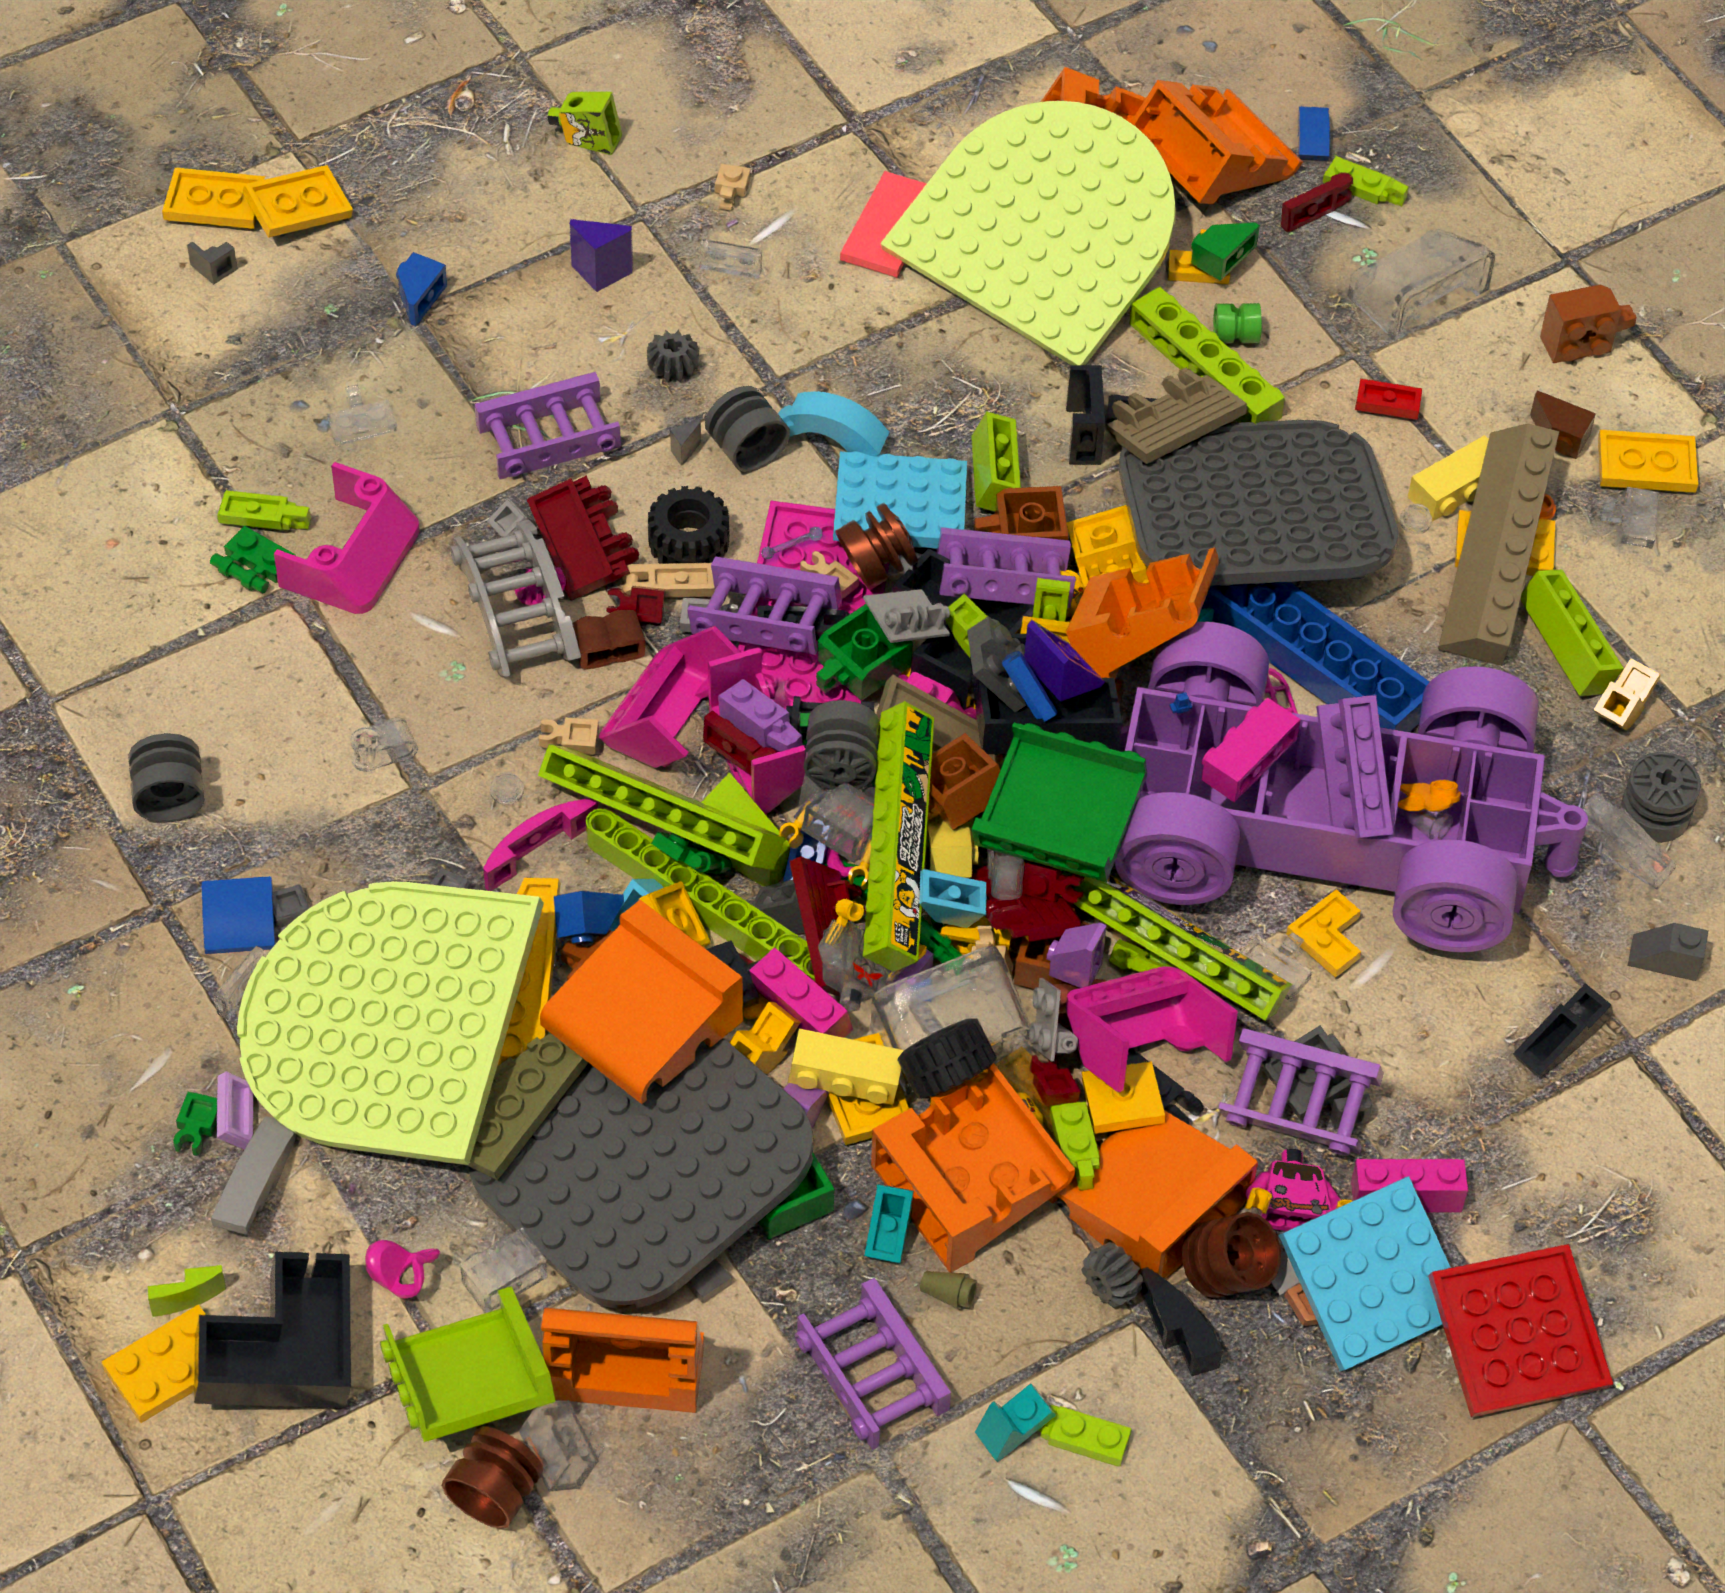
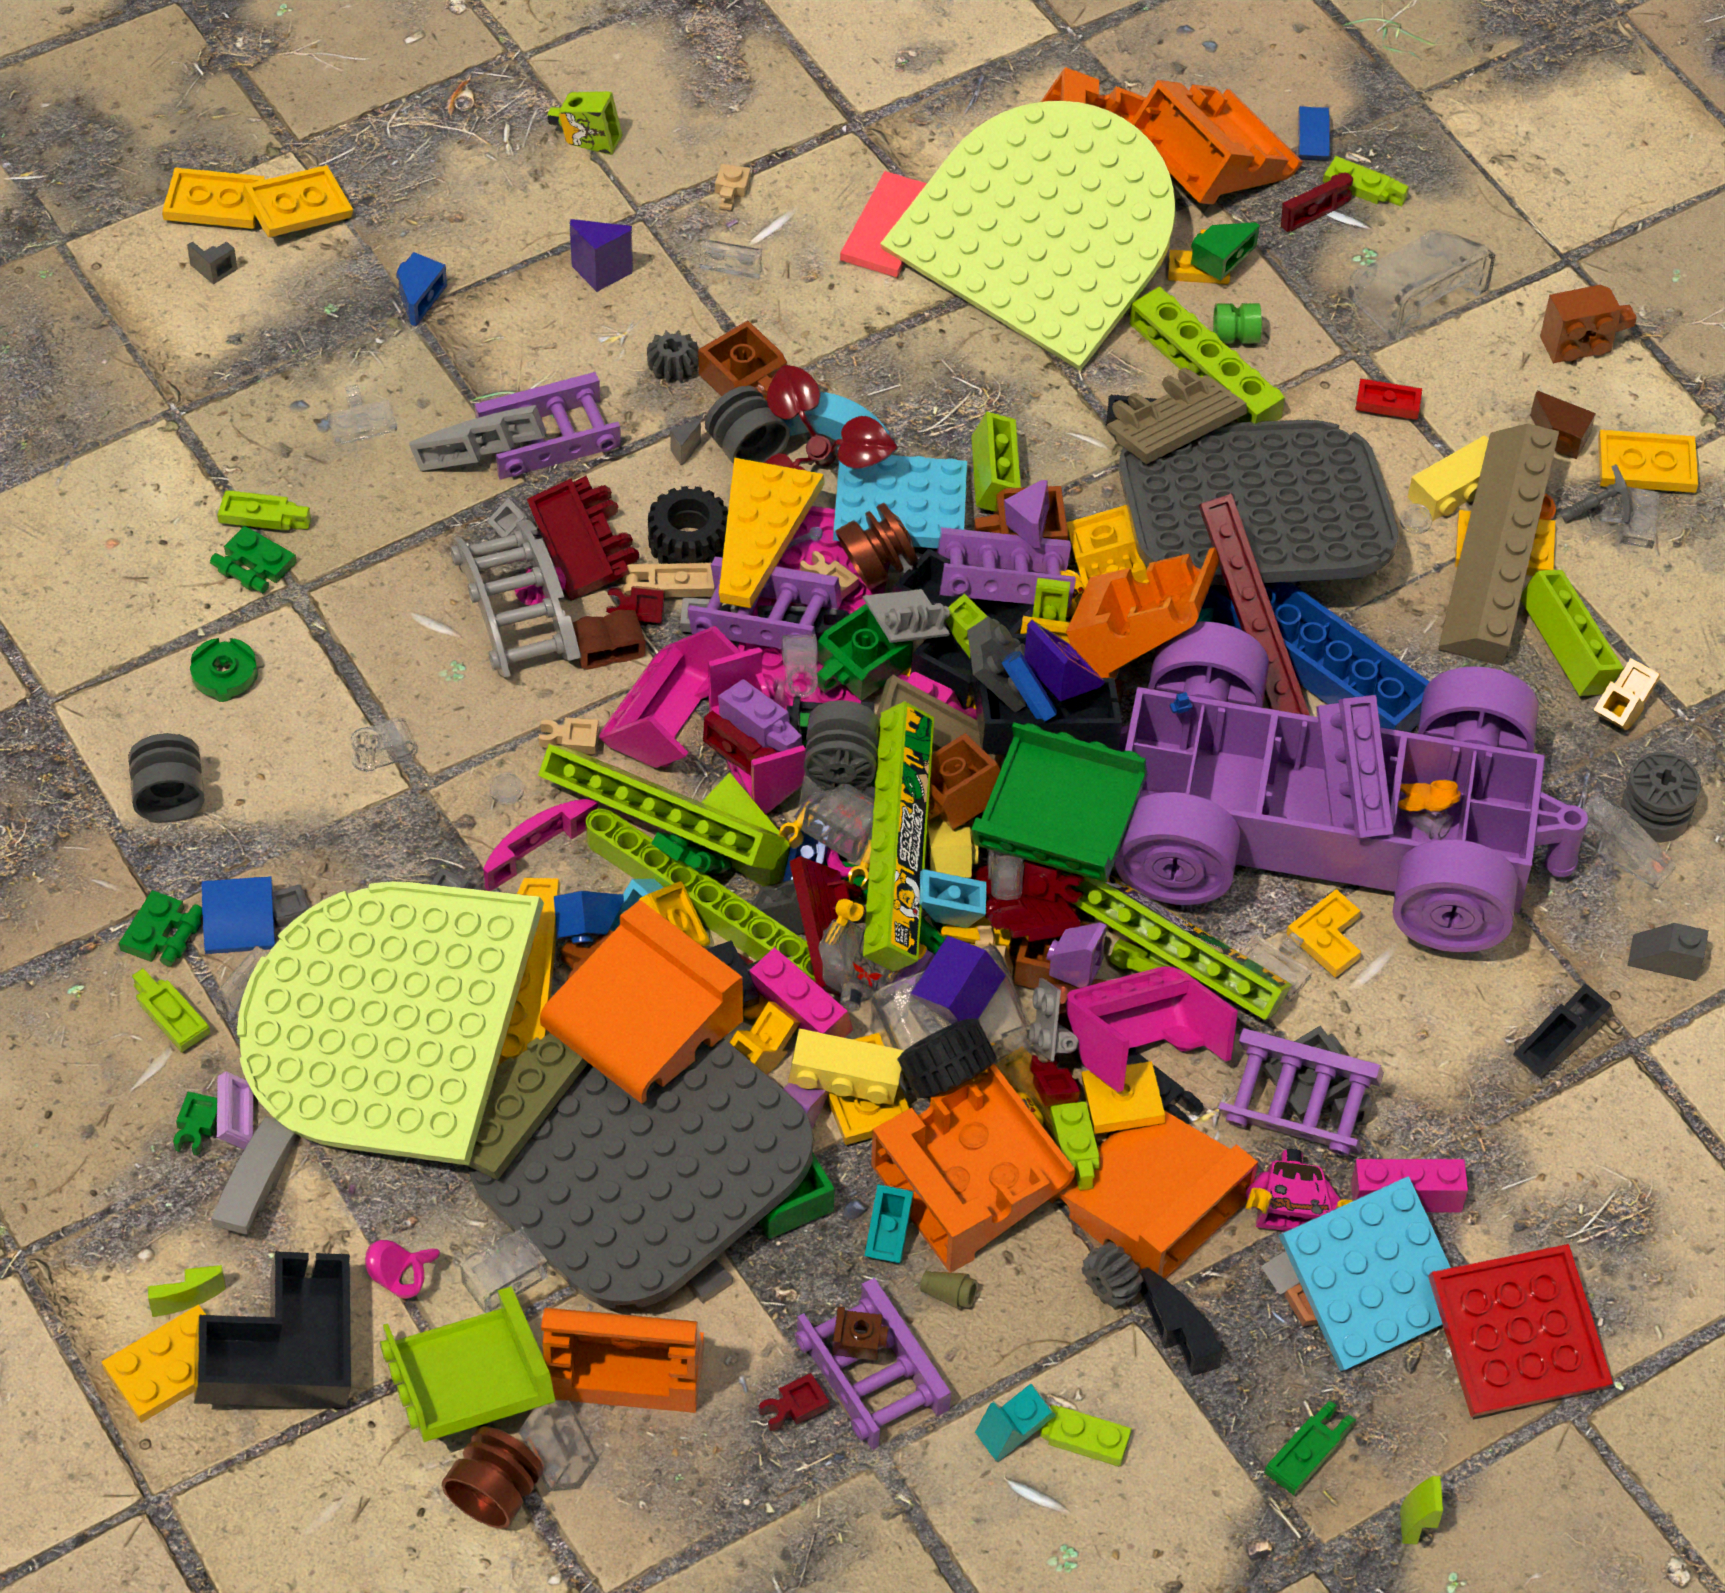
dark pink windscreen [274,462,420,614] -> none
black panel [1066,365,1105,465] -> none
copper wheel [1182,1212,1281,1298] -> none
dark pink brick [1202,697,1301,802] -> none
none -> green plate [119,890,203,967]
none -> lime hinge [132,968,210,1053]
none -> green plate [190,638,258,702]
none -> light grey slope [409,405,546,471]
none -> dark orange hinge [698,320,787,400]
none -> yellow wing [719,458,825,608]
none -> dark red plate [759,1373,829,1431]
none -> dark red plant [765,365,897,470]
none -> clear piece [781,633,818,699]
none -> reddish brown brick [833,1306,889,1360]
none -> dark purple slope [909,936,1006,1024]
none -> medium lavender slope [1004,480,1049,548]
none -> dark red plate [1199,494,1310,716]
none -> green hinge [1264,1401,1356,1495]
none -> lime slope [1400,1476,1443,1544]
none -> dark grey piece [1560,464,1631,525]

